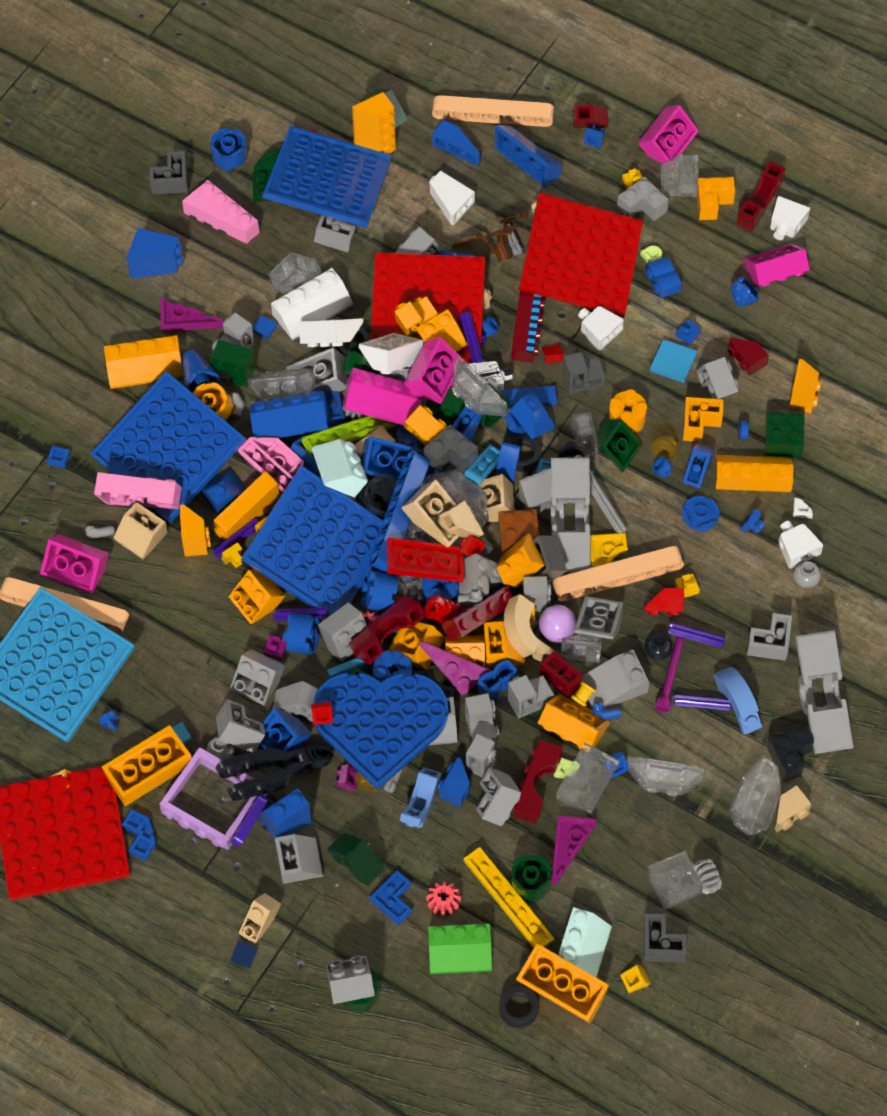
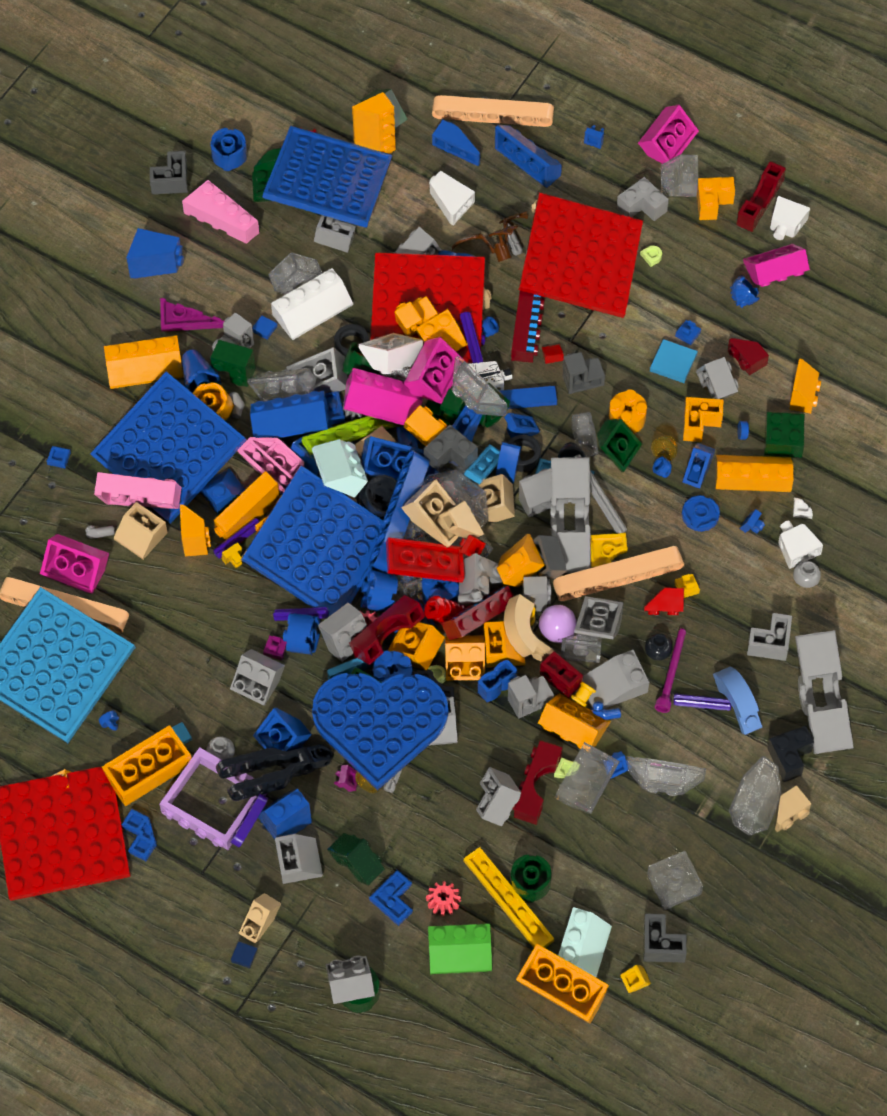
light grey brick [216,699,265,752] -> none
light orange slope [229,569,285,624] -> none
light grey brick [273,681,319,722] -> none
white slope [299,319,363,347] -> none
red tile [311,702,333,725] -> none
medium blue arch [400,767,442,828] -> none
magenta wing [419,641,491,696] -> none
blue slope [438,757,470,808] -> none
light grey brick [465,694,500,746] -> none
light grey brick [466,734,497,777] -> none
dark orange brick [498,509,539,556] -> none
black tyre [499,986,539,1028] -> none
blue slope [510,393,556,440] -> none
magenta wing [552,816,597,885] -> none
dark red slope [572,105,608,128] -> none
white torso [578,307,624,351] -> none
yellow tile [622,169,643,189] -> none
blue brick [645,257,682,298] -> none
dark purple axle [668,623,725,648] -> none
light grey gear [692,858,722,894] -> none

